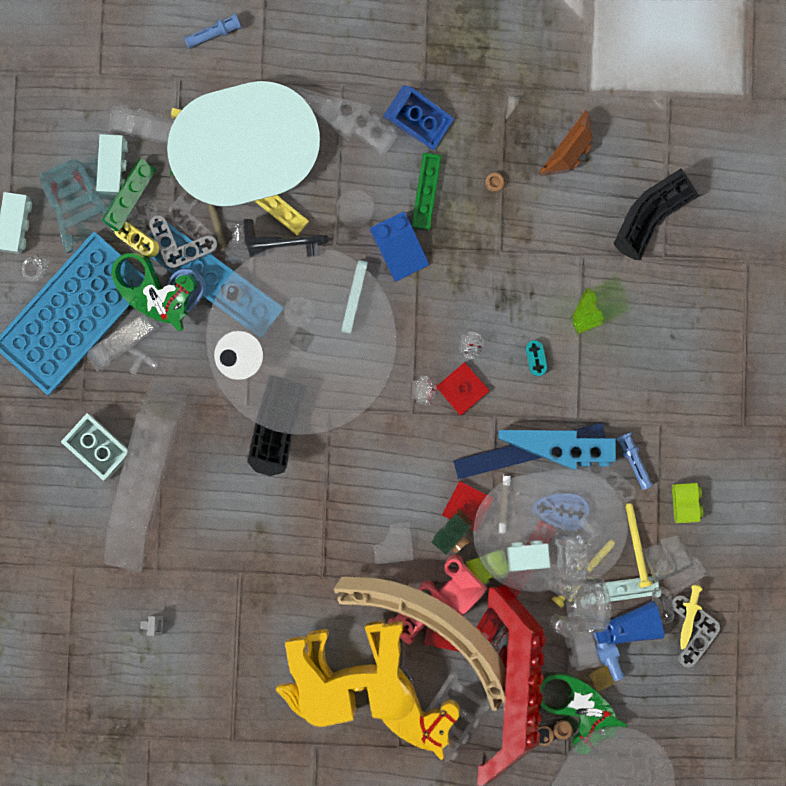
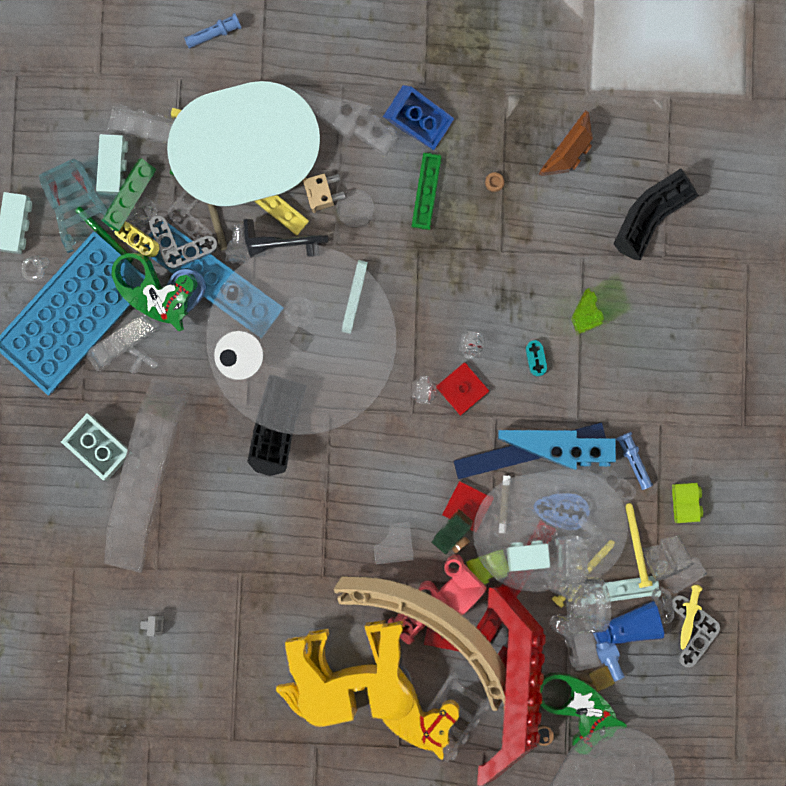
blue slope [370,211,429,282] -> none
clear piece [482,626,509,652] -> none
medium nougat tile [553,719,573,740] -> none
none -> green bar [75,206,134,263]
none -> tan piece [303,173,345,213]

